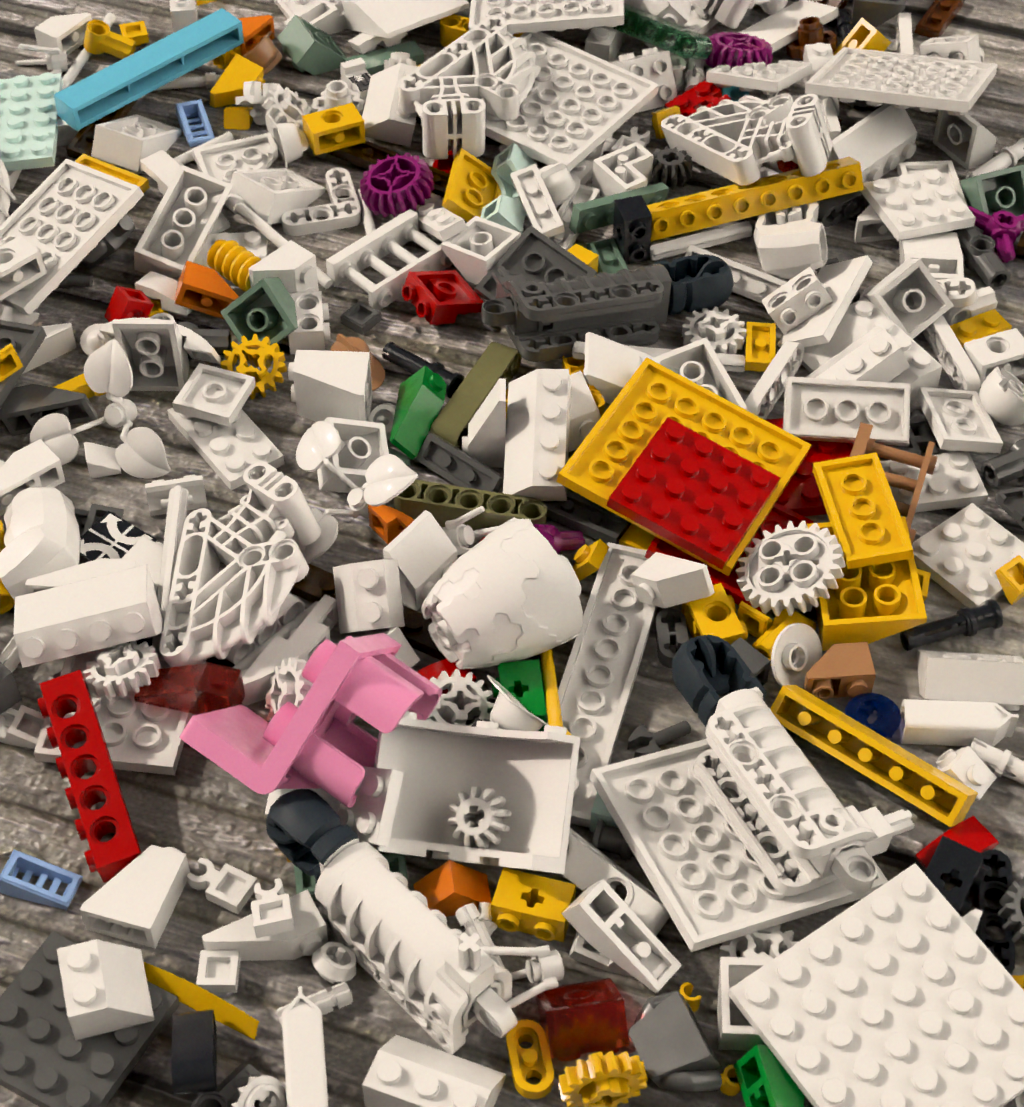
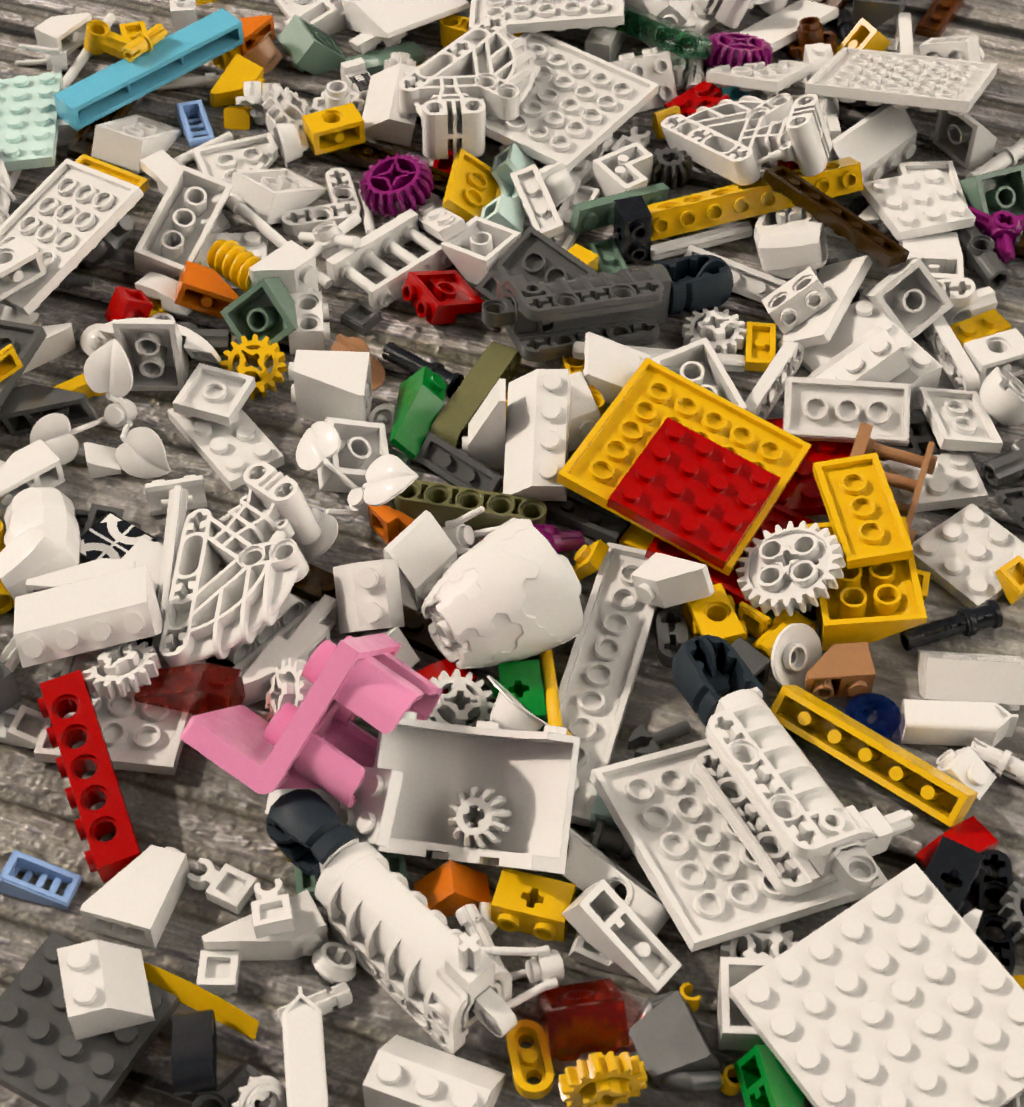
none -> yellow axle [121,24,167,62]
none -> white bar [298,213,362,259]
none -> dark brown plate [762,165,910,268]

